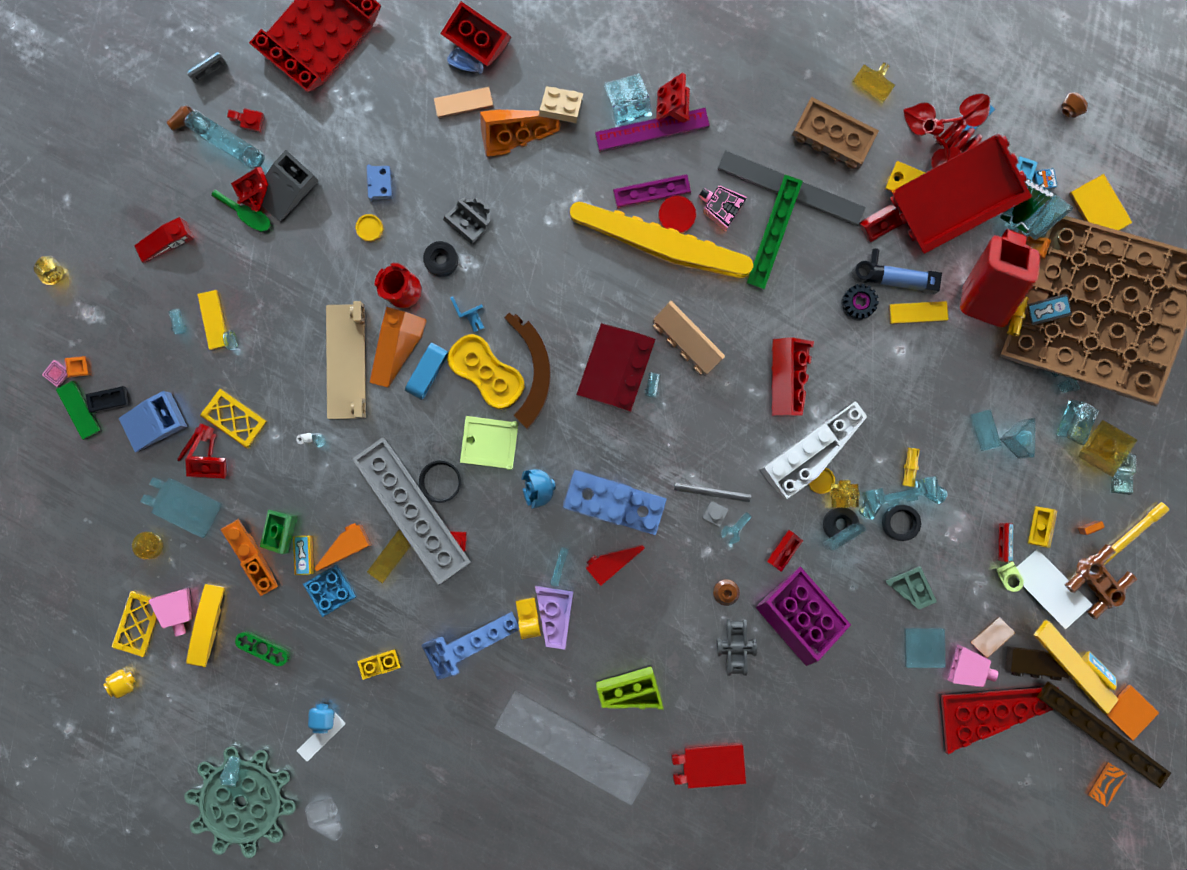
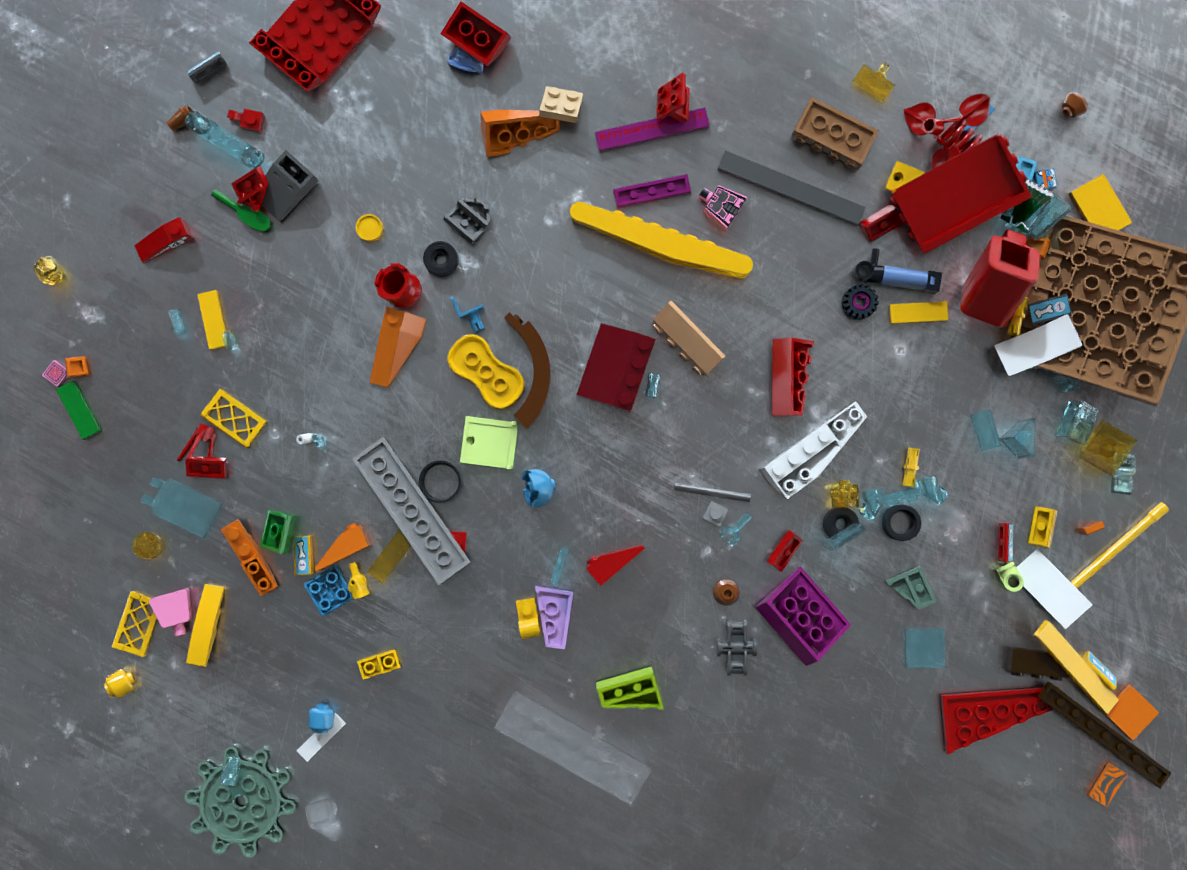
black plate [85,386,129,413] -> none
medium blue slope [119,391,187,452] -> none
green beam [235,631,290,666] -> none
tan bracket [326,301,366,419] -> none
medium blue piece [367,165,392,202] -> none
dark azure beam [405,343,449,400] -> none
medium blue bracket [421,612,519,680] -> none
light nougat tile [434,87,493,118] -> none
medium blue bracket [563,469,667,535] -> none
clear light blue bracket [604,74,652,125] -> none
red tile [658,196,696,234] -> none
red tile [672,743,746,789] -> none
green plate [746,175,803,290] -> none
yellow piece [808,468,835,494] -> none
bright pink torso [948,645,998,687] -> none
slope [970,617,1015,658] -> none
dark orange piece [1065,544,1137,620] -> none
none -> yellow piece [348,562,370,599]
none -> white sticker [995,314,1082,376]

